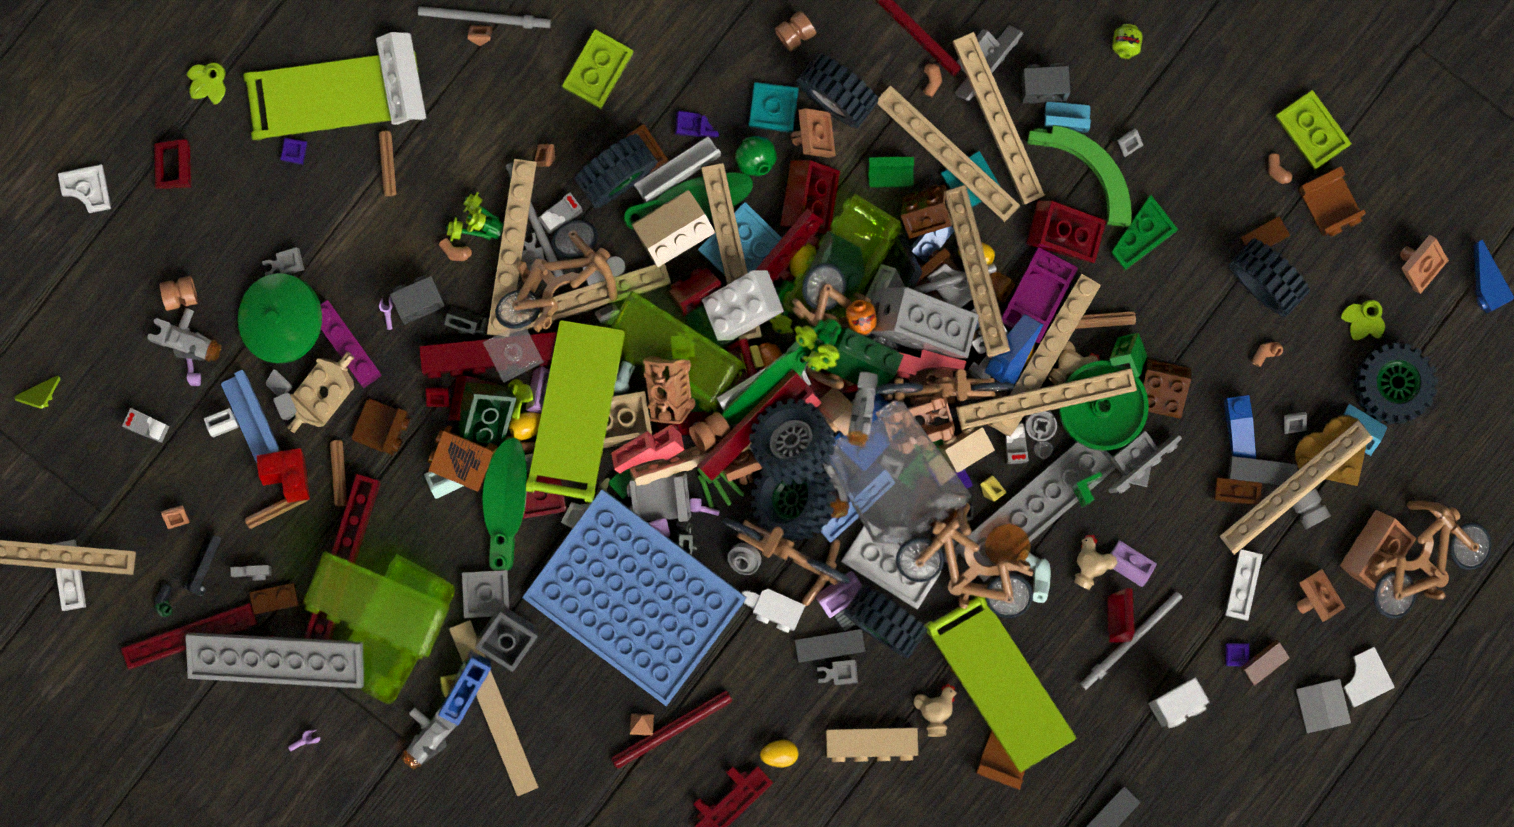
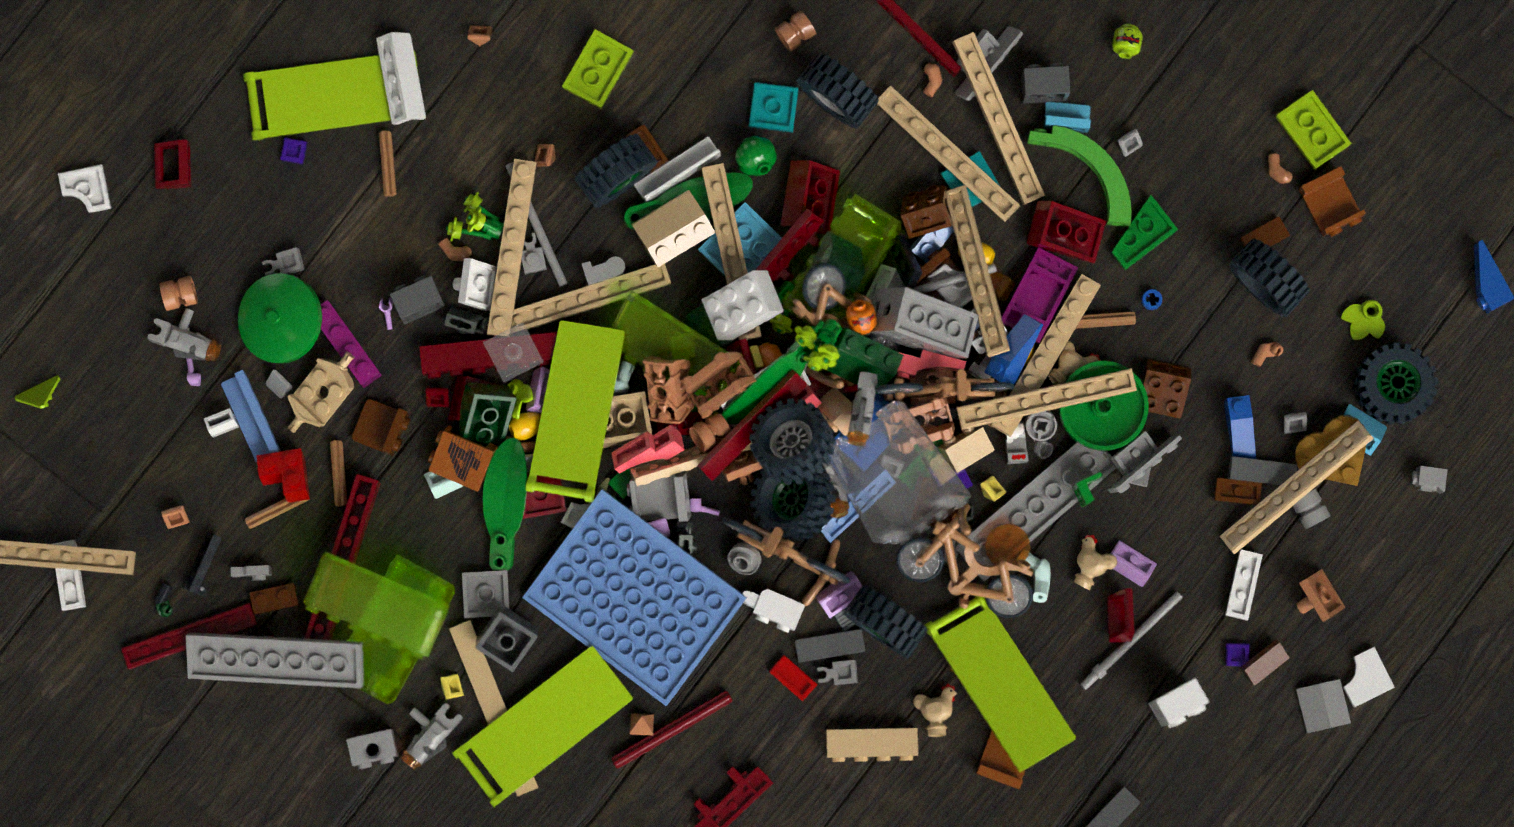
light grey leg [122,408,170,443] -> none
lime plate [187,63,226,105] -> none
light grey slope [274,393,297,420] -> none
lavender hand [288,729,320,751] -> none
light grey bar [418,6,551,29] -> none
blue slope [438,650,491,725] -> none
medium nougat piece [495,220,618,332] -> none
light grey leg [538,193,583,234] -> none
light grey slope [595,303,620,325] -> none
dark red slope [669,268,721,317] -> none
dark purple slope [675,111,719,138] -> none
bright green plant [697,468,744,508] -> none
yellow animal [760,740,798,767] -> none
yellow animal [789,243,816,278] -> none
nougat tile [791,108,836,158] -> none
white tile [841,523,941,610] -> none
green panel [868,157,914,188] -> none
green panel [1110,333,1147,377] -> none
nougat slope [1340,510,1416,595] -> none
piece [1370,501,1492,618] -> none
nougat tile [1400,235,1449,294] -> none
none -> light grey brick [347,729,399,769]
none -> lime flag [452,646,633,808]
none -> white tile [453,258,497,311]
none -> nougat piece [682,352,756,418]
none -> red tile [769,655,818,702]
none -> blue bush [1141,289,1162,310]
none -> light grey window [1411,466,1448,494]

